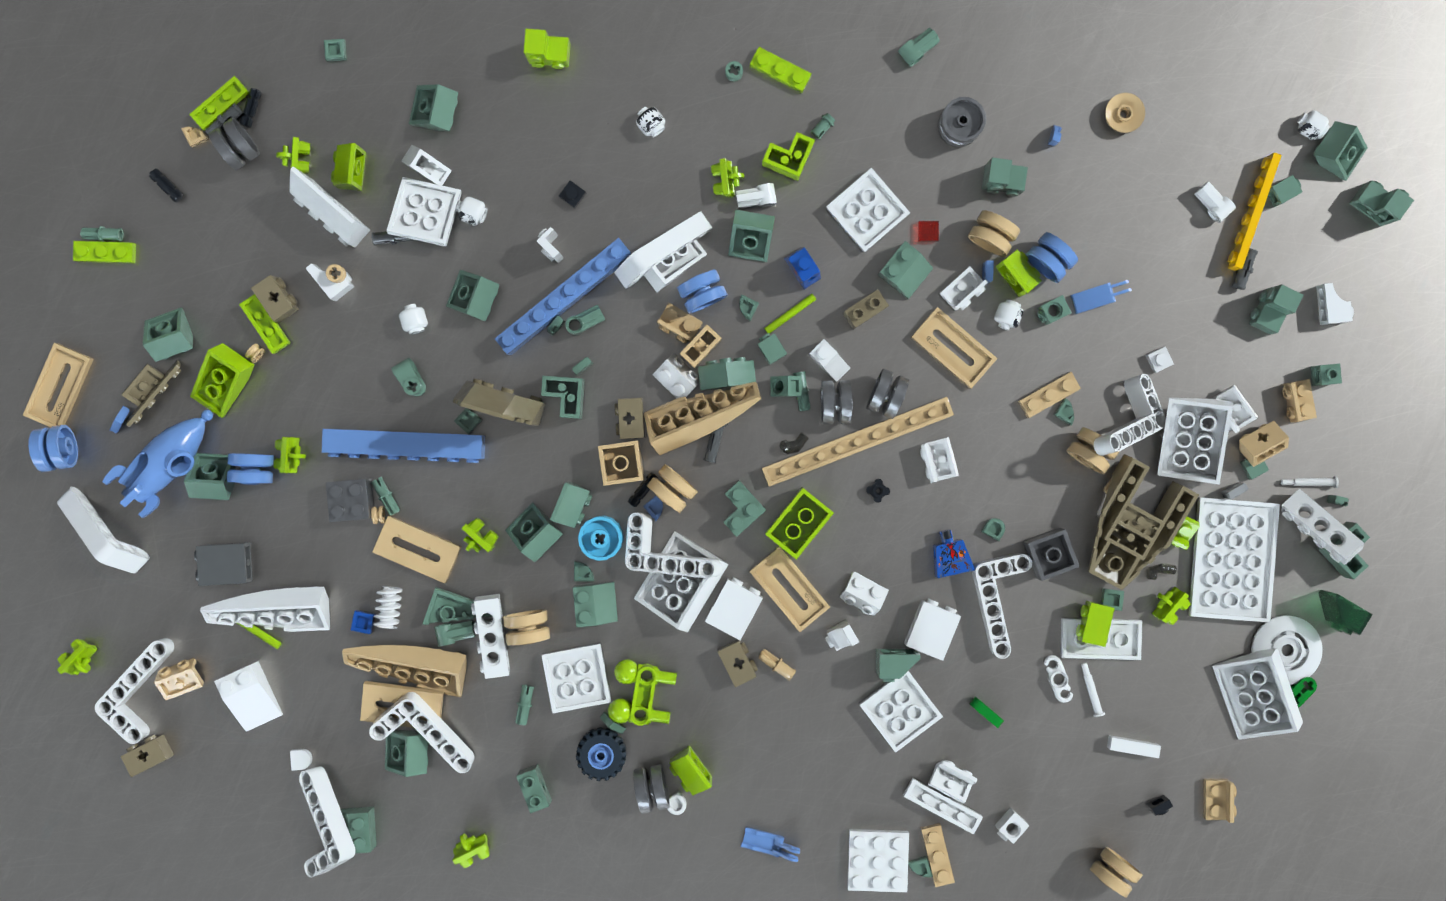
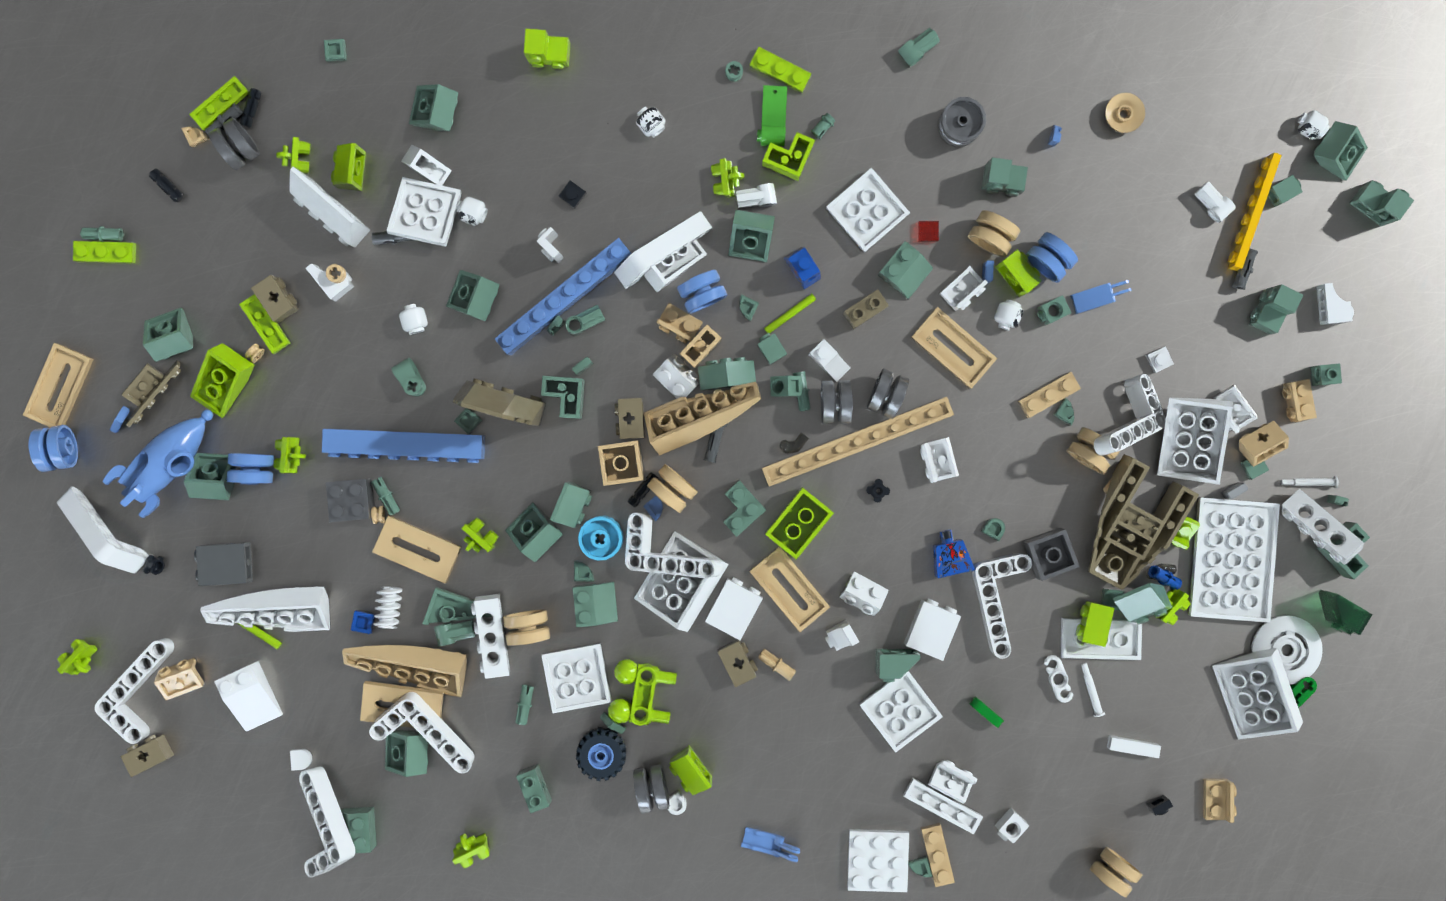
none -> black plate [143,555,165,575]
none -> bright green door [757,85,787,147]
none -> slope [1113,583,1172,625]
none -> blue pin [1148,565,1182,590]

